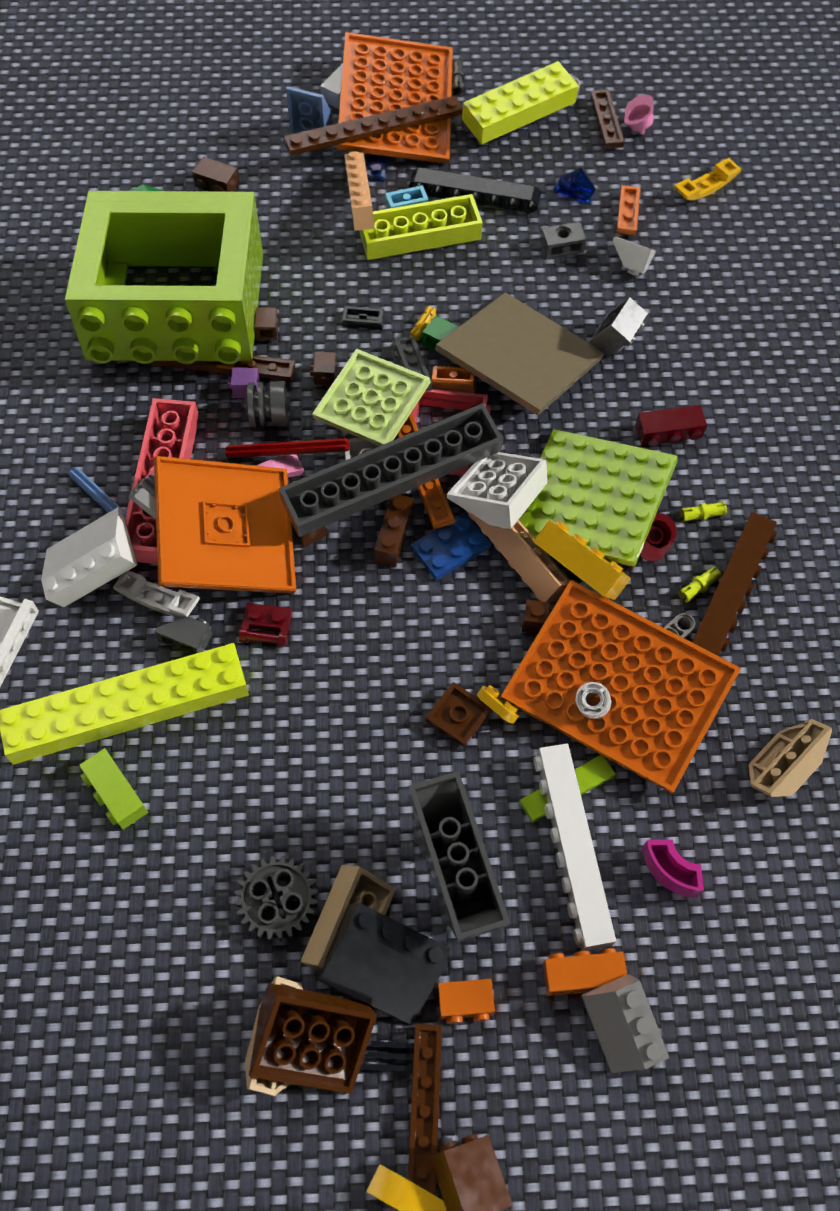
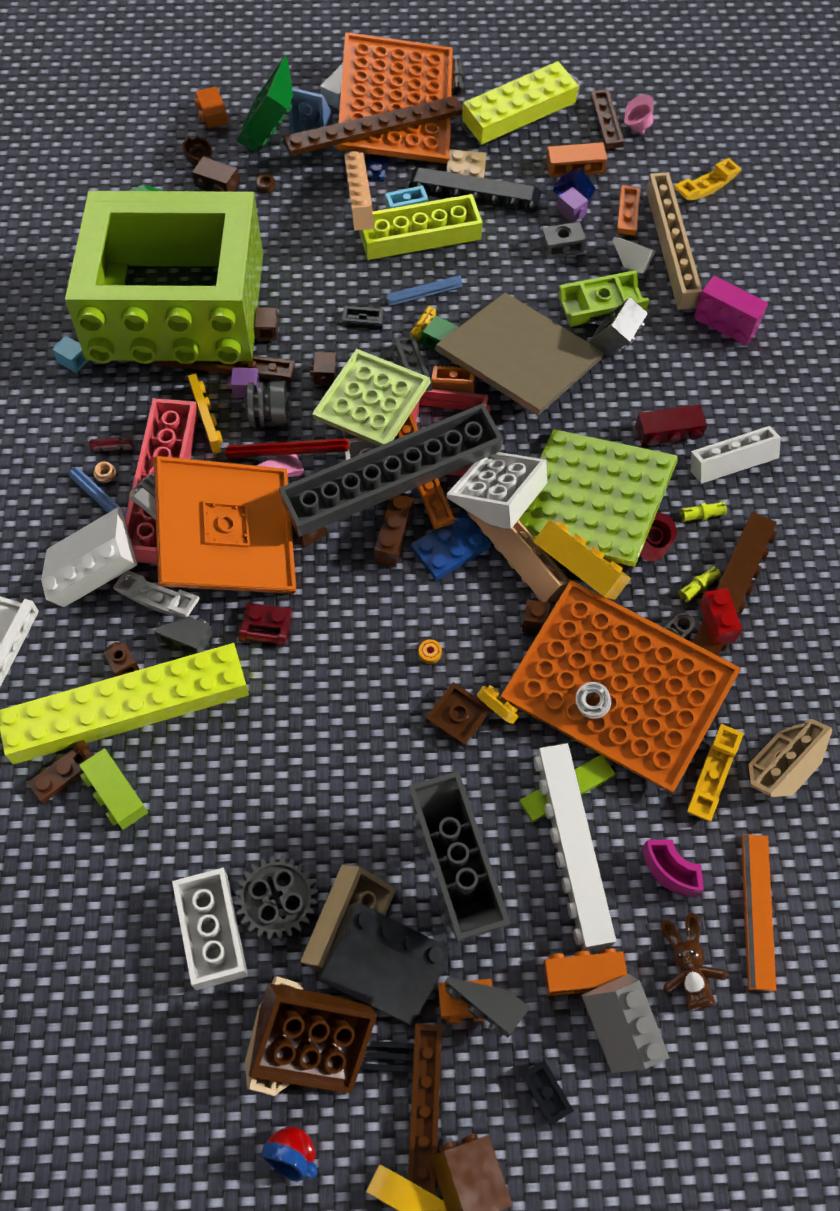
none -> reddish brown plate [27,740,95,804]
none -> medium azure brick [52,336,89,373]
none -> dark red axle [89,436,133,452]
none -> light nougat plate [94,462,116,483]
none -> reddish brown brick [104,642,140,676]
none -> white brick [172,868,248,990]
none -> reddish brown hair [183,136,212,165]
none -> yellow plate [188,373,223,454]
none -> orange brick [194,86,228,129]
none -> green slope [236,56,293,153]
none -> reddish brown tile [256,174,275,193]
none -> blue piece [262,1127,318,1182]
none -> medium blue axle [386,275,463,306]
none -> light orange tile [418,640,442,664]
none -> dark grey slope [444,977,530,1038]
none -> tan plate [447,149,487,178]
none -> black plate [521,1060,574,1126]
none -> orange brick [546,142,607,178]
none -> medium lavender brick [557,187,589,223]
none -> lime piece [558,270,649,327]
none -> tan brick [646,172,702,310]
none -> reddish brown animal [661,913,728,1011]
none -> yellow slope [687,724,744,822]
none -> white brick [691,426,781,484]
none -> dark pink brick [693,276,768,345]
none -> red brick [699,588,742,646]
none -> orange tile [741,834,776,992]

